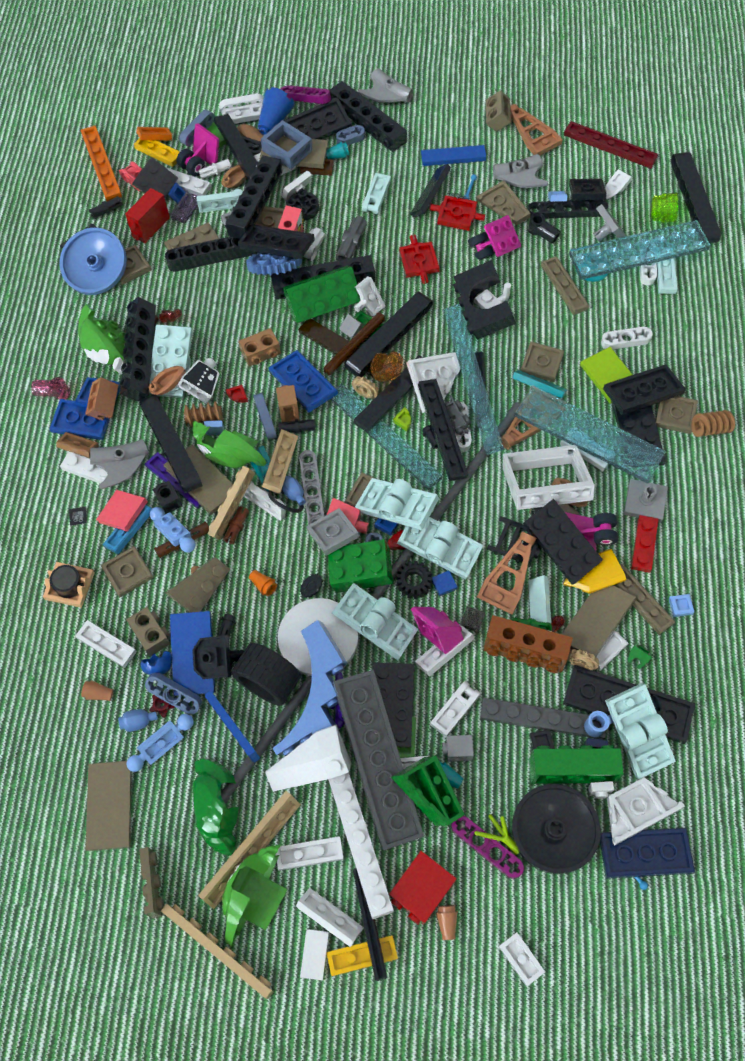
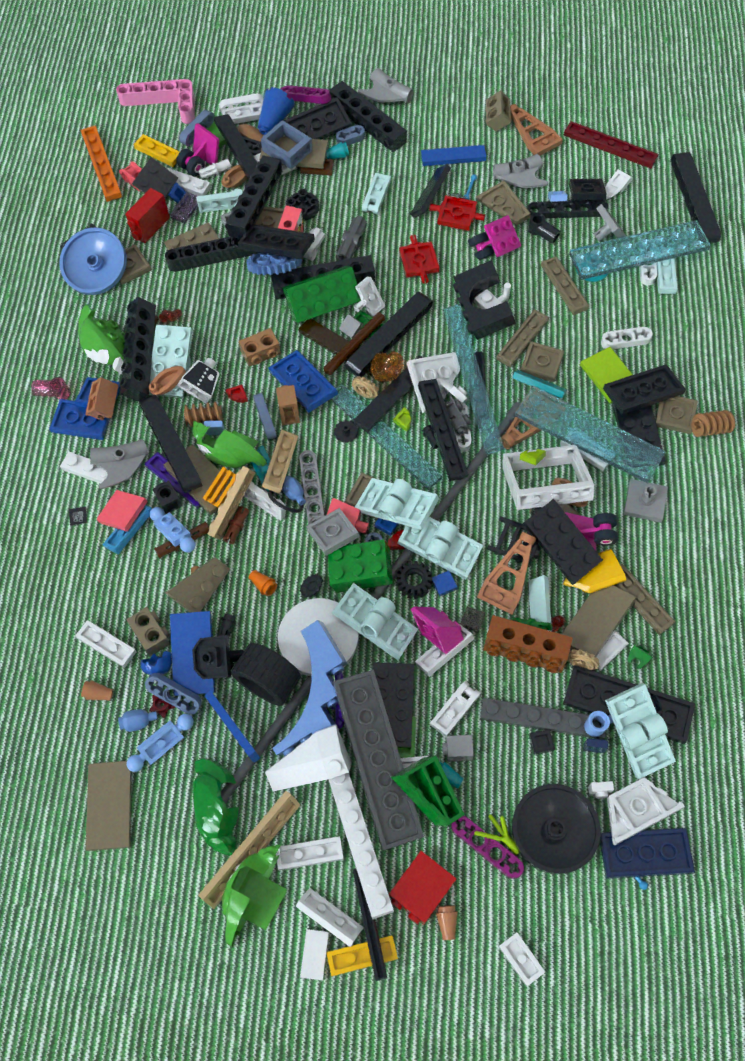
piece [43,562,95,608] -> none
medium nougat tile [56,432,99,458] -> none
black pin [89,196,123,220] -> none
dark tan tile [100,546,154,598] -> none
orange tile [136,127,172,141] -> none
dark tan wing [139,847,164,919] -> none
tan plate [161,904,274,999] -> none
black pin [278,419,316,434] -> none
white plate [282,171,312,201] -> none
green brick [529,745,624,784] -> none
red plate [631,515,658,573] -> none
clear neon green piece [651,193,678,223] -> none
light blue tile [669,594,694,617] -> none
none -> bright pink beam [116,79,195,124]
none -> light orange tile [203,467,236,508]
none -> black piece [334,420,359,443]
none -> white plate [437,379,469,404]
none -> dark tan tile [496,309,549,368]
none -> lime tile [520,449,546,465]

